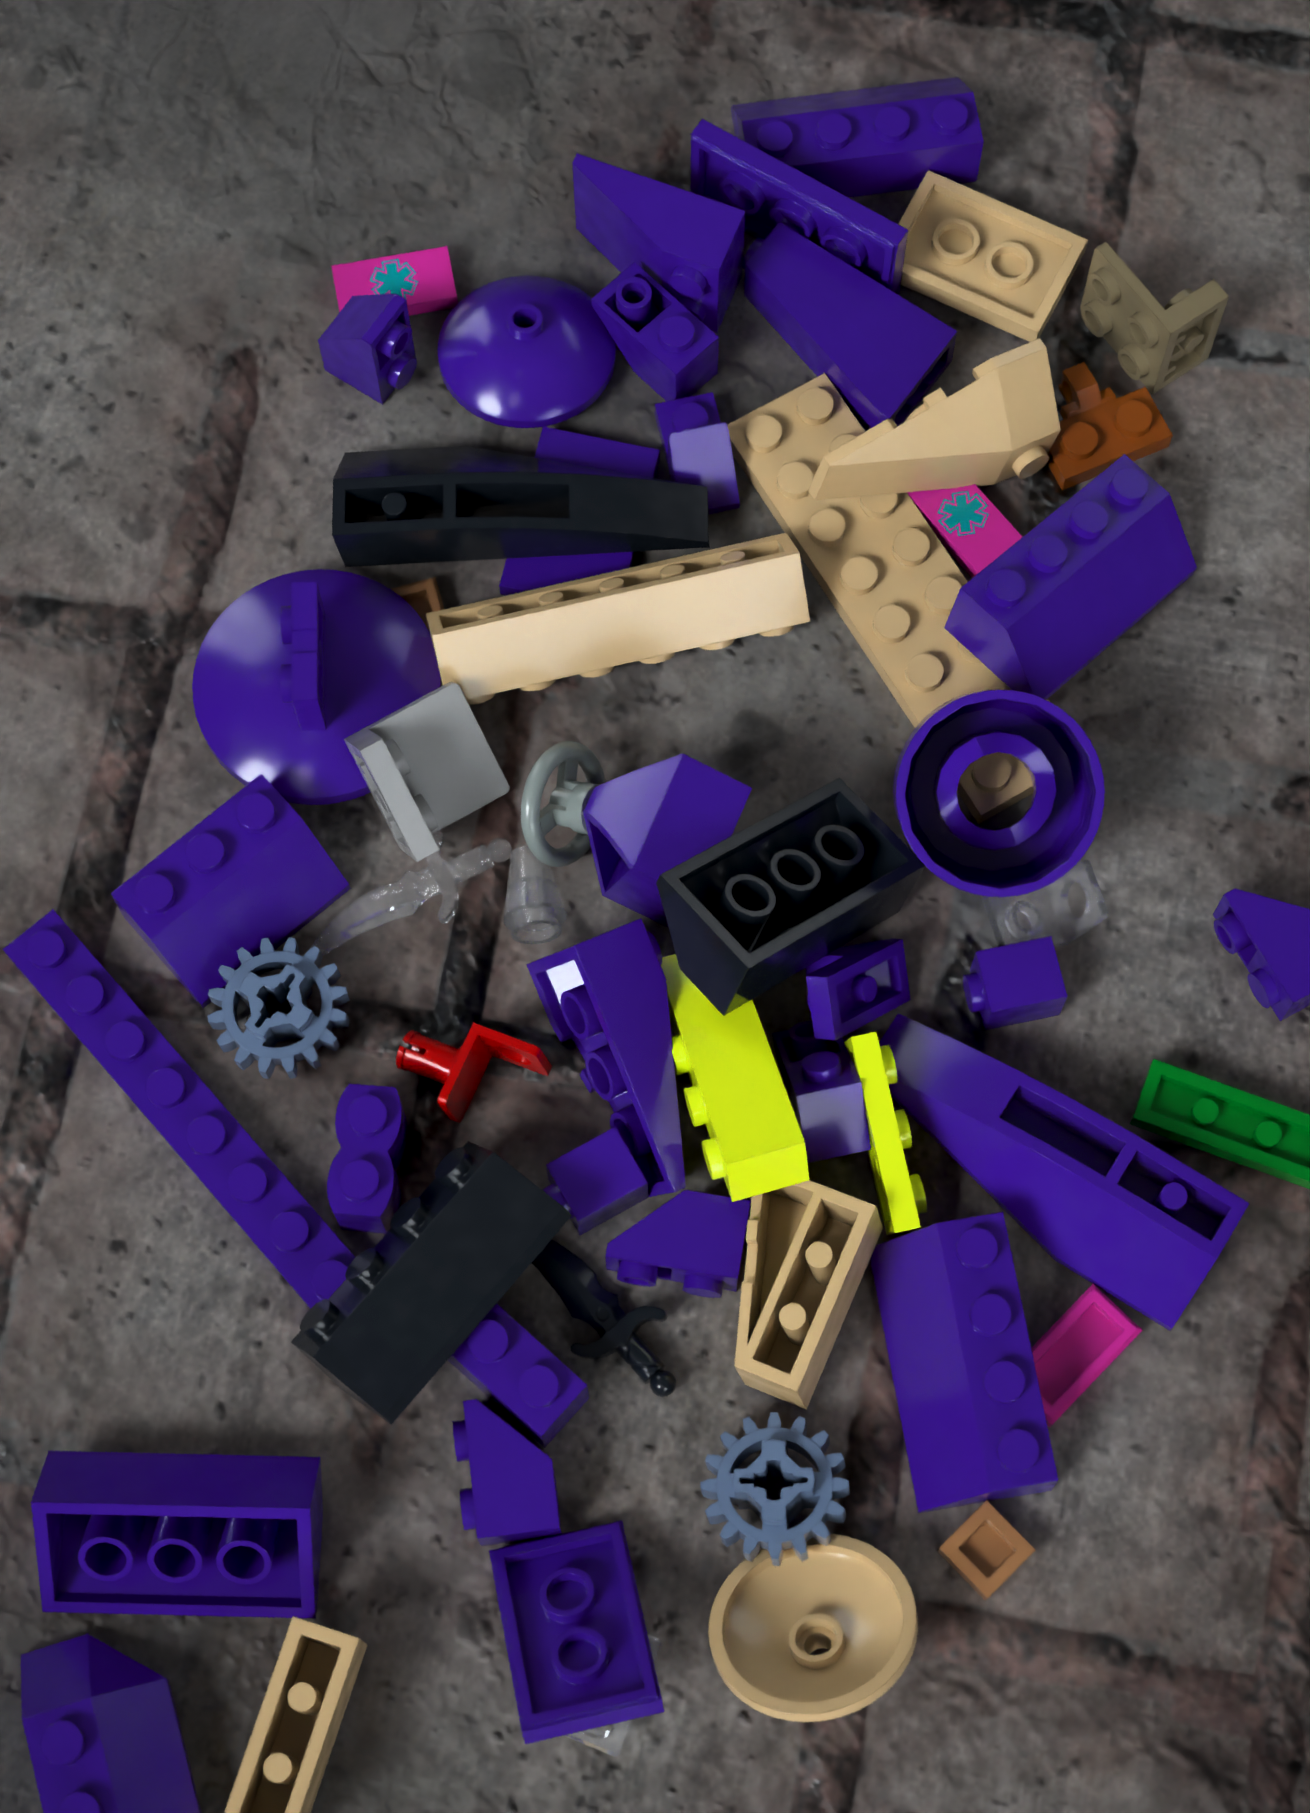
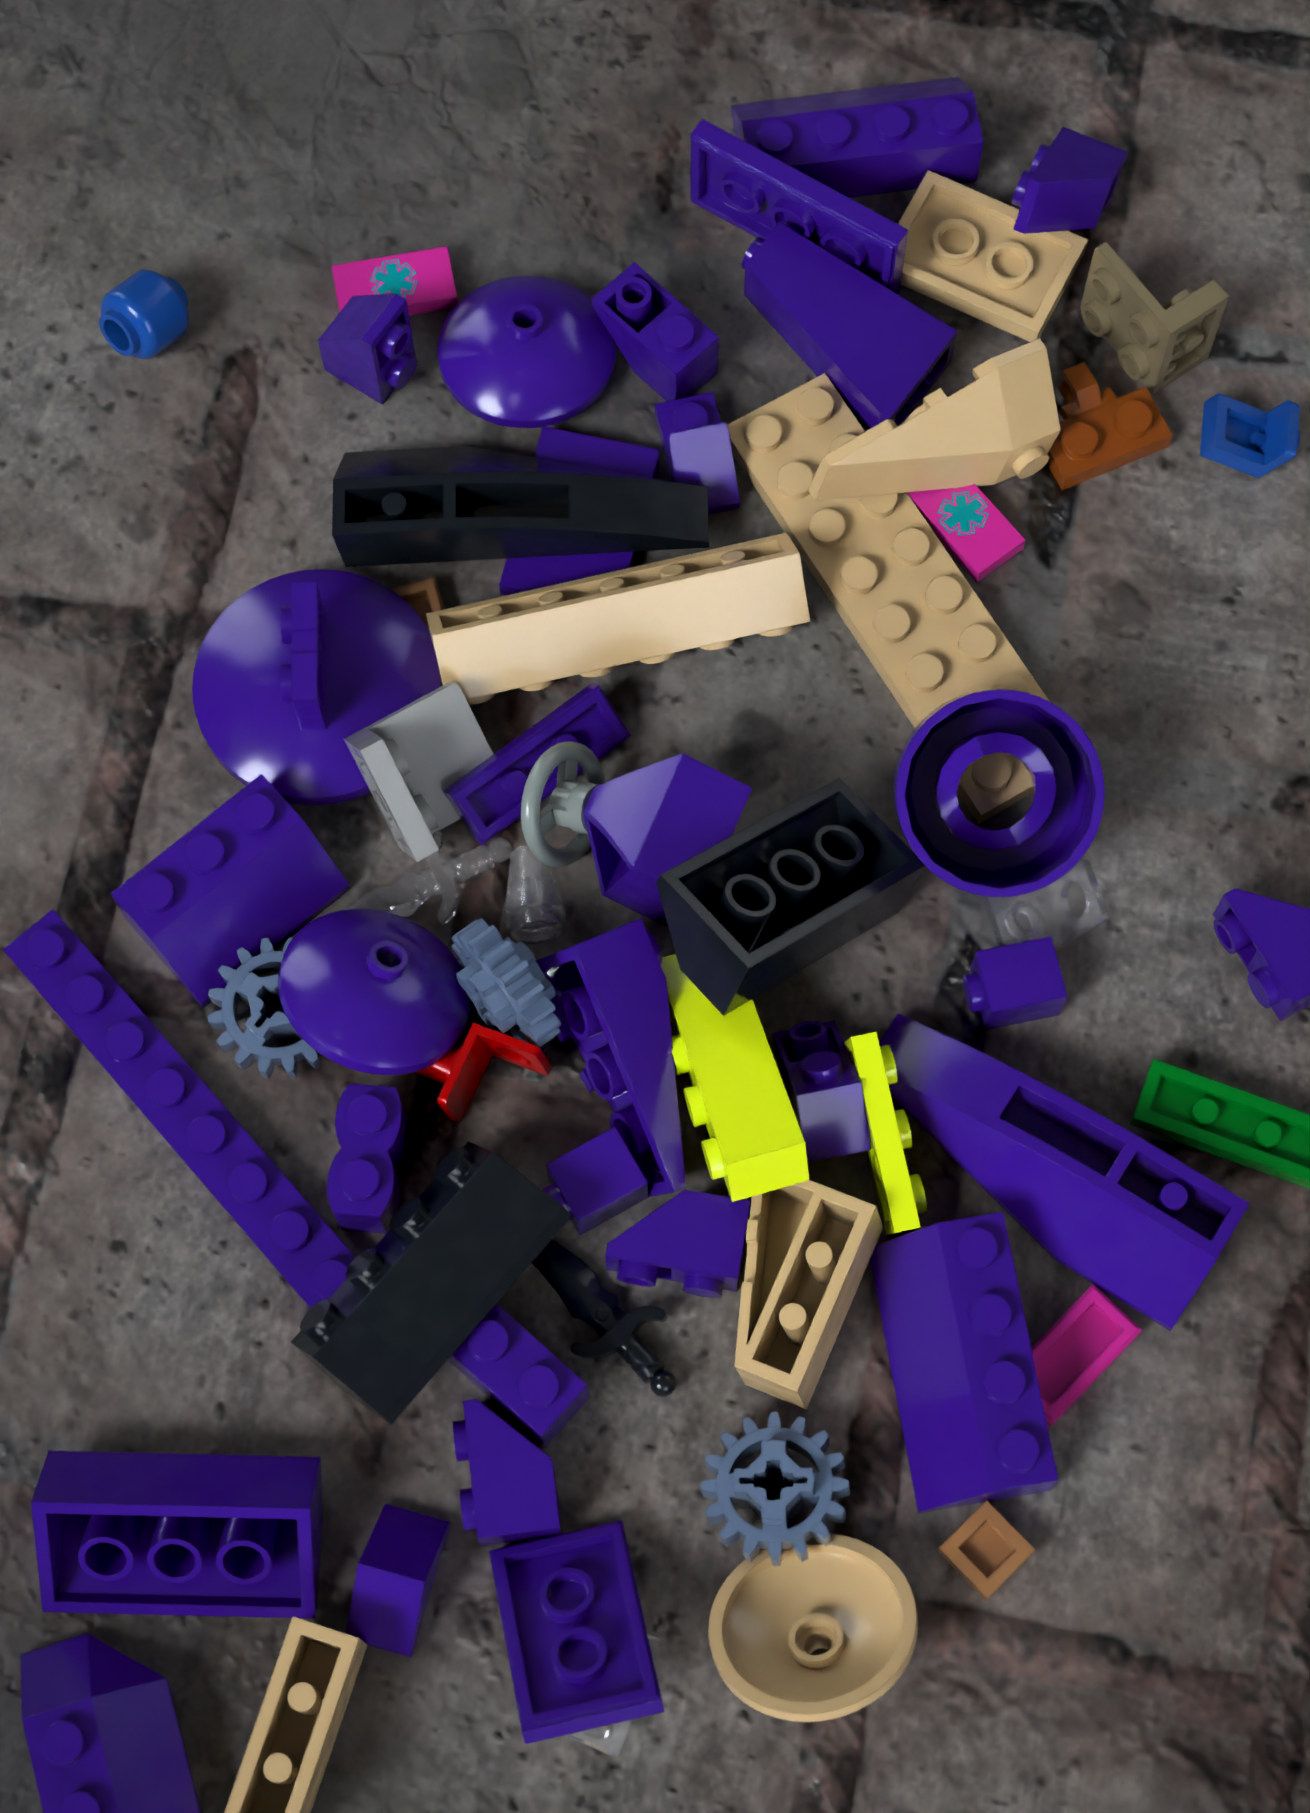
dark purple slope [572,153,745,332] -> none
dark purple slope [805,938,911,1040] -> none
dark purple slope [944,454,1197,700] -> none
none -> blue head [99,269,189,360]
none -> dark purple dish [278,909,471,1075]
none -> dark purple slope [345,1504,451,1658]
none -> dark purple tile [443,683,631,845]
none -> sand blue gear [451,918,561,1048]
none -> dark purple slope [1012,127,1128,234]
none -> blue bracket [1200,393,1300,478]

